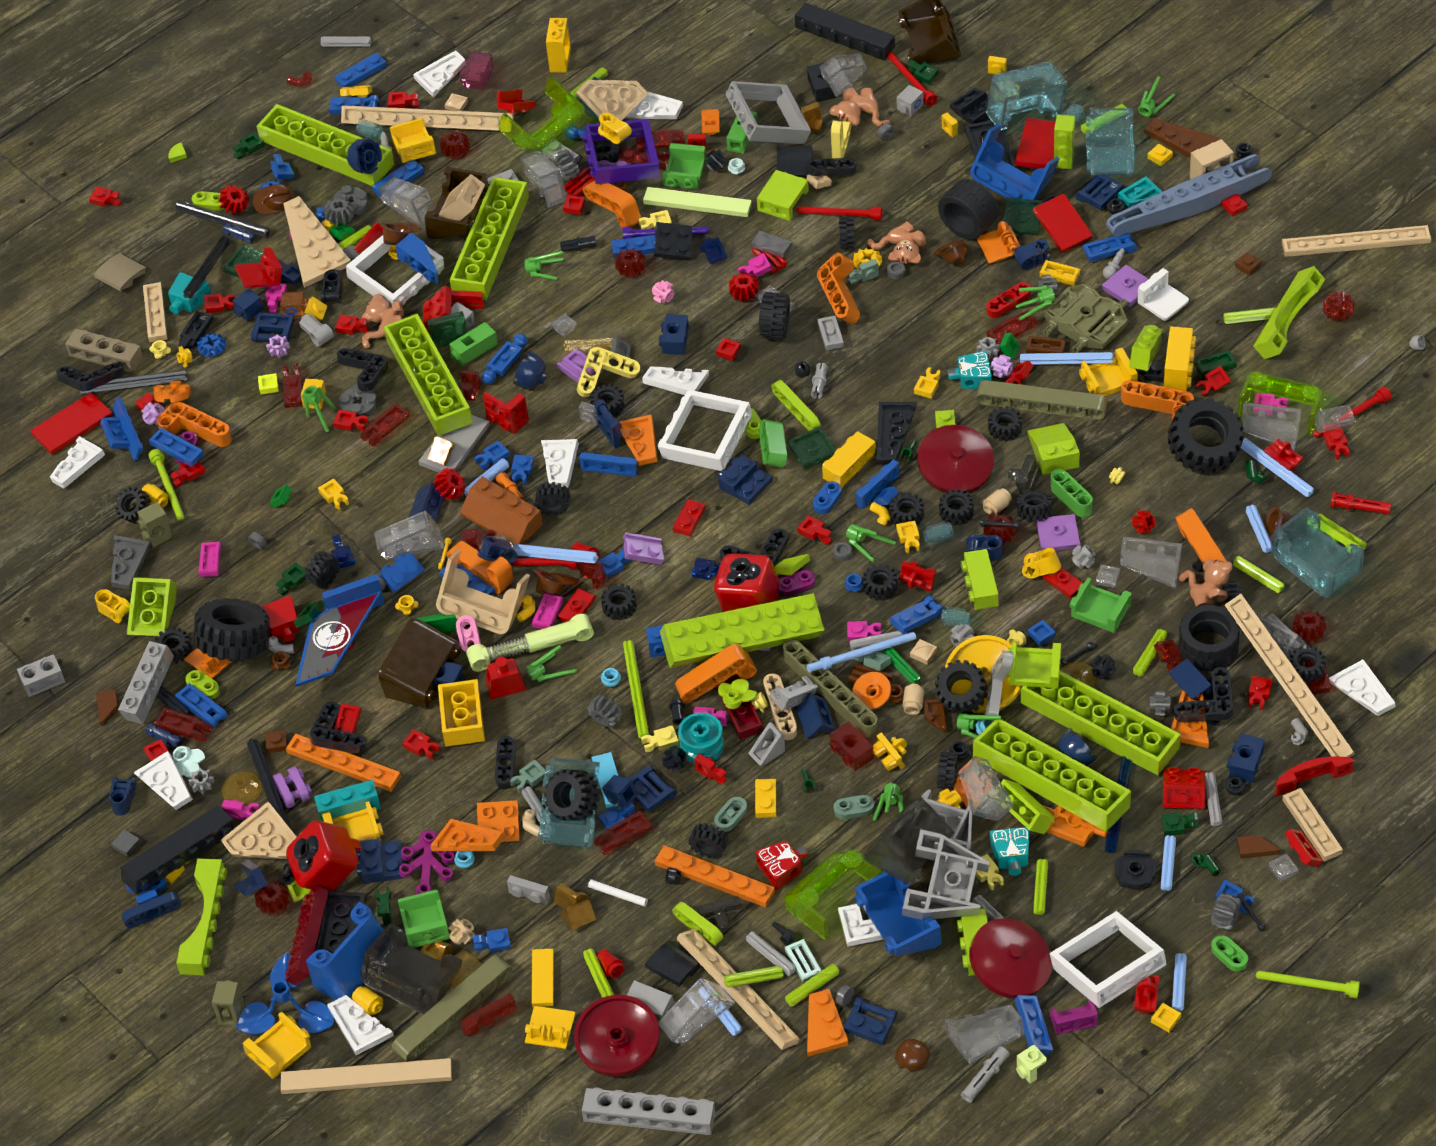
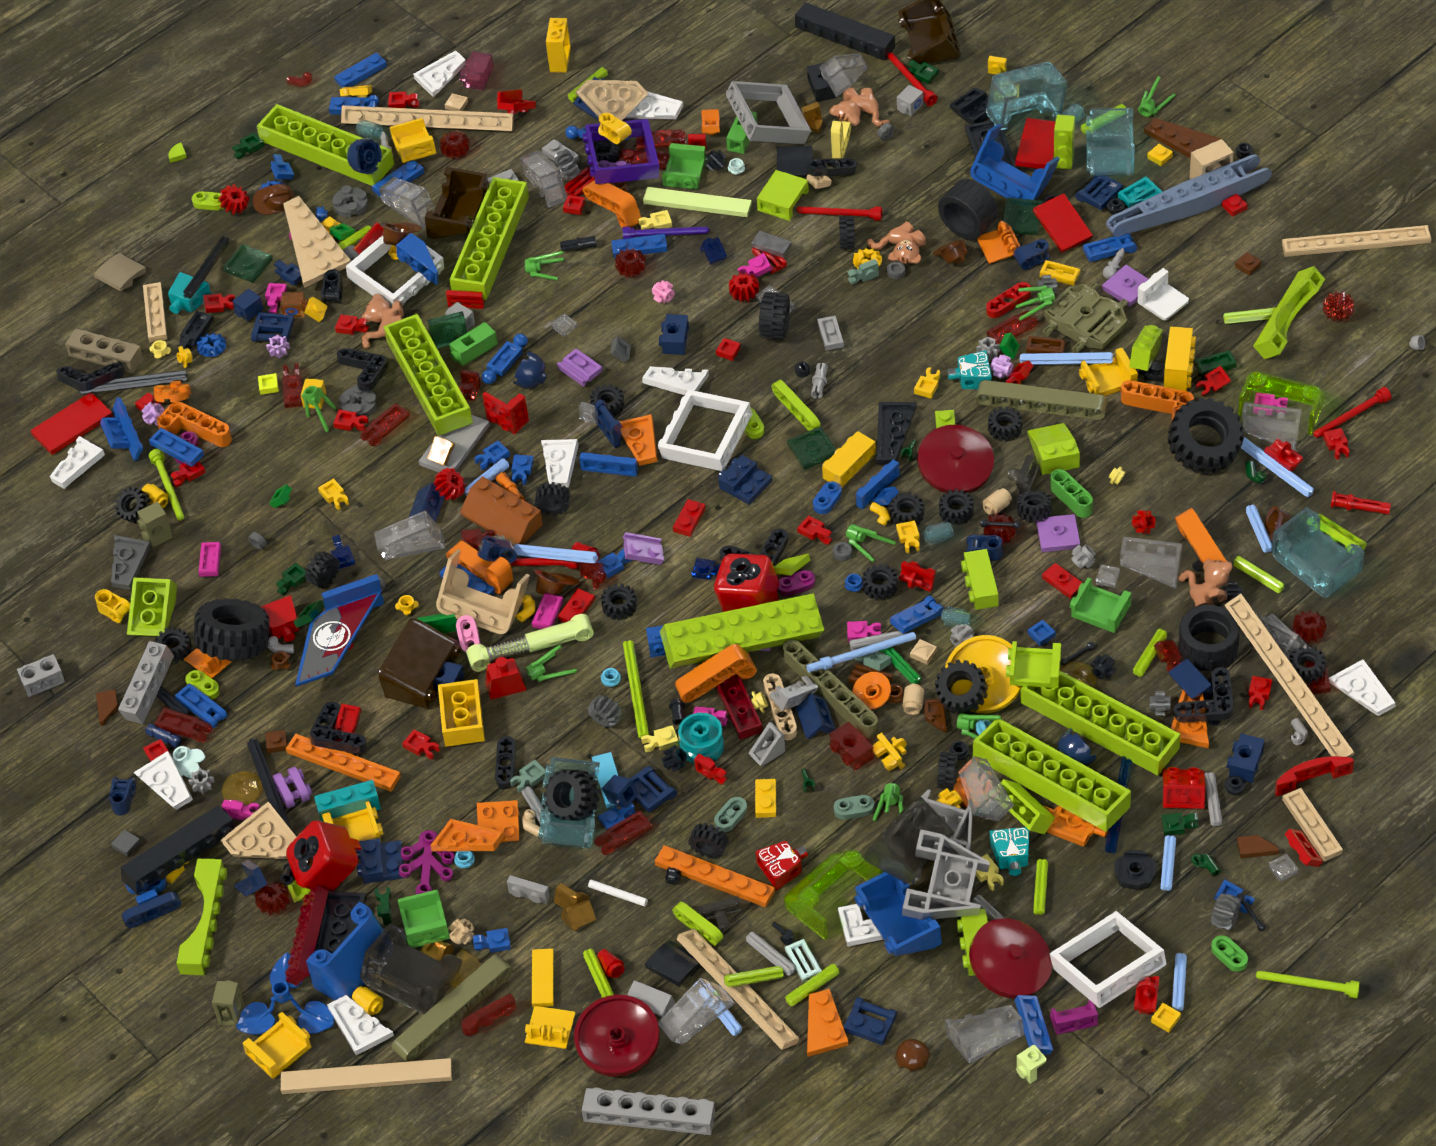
red plate [89,187,122,207] -> none
black axle [175,200,270,238] -> none
dark blue axle [222,223,255,243] -> none
red bracket [235,247,282,289] -> none
light grey piece [299,314,334,347] -> none
light grey axle [321,36,371,47] -> none
dark grey gear [324,196,354,226] -> none
blue bracket [379,552,425,593] -> none
red plate [422,286,452,334] -> none
tan window [438,174,485,221] -> none
yellow hinge [438,538,452,570] -> none
clear neon green windscreen [499,76,585,150] -> none
clear yellow axle [563,338,614,351] -> none
light yellow beam [577,347,640,397] -> none
black plate [654,222,692,261] -> none
lime plate [718,679,757,709] -> none
bright green beam [759,419,787,468] -> none
orange beam [817,253,860,324] -> none
dark grey tile [836,985,854,1007] -> none
yellow plate [942,113,959,138] -> none
light grey pin [961,1046,1010,1103] -> none
light grey beam [985,650,1014,721] -> none
light yellow plate [1007,629,1026,647] -> none
yellow piece [1022,548,1061,579] -> none
clear slope [1316,404,1356,433] -> none

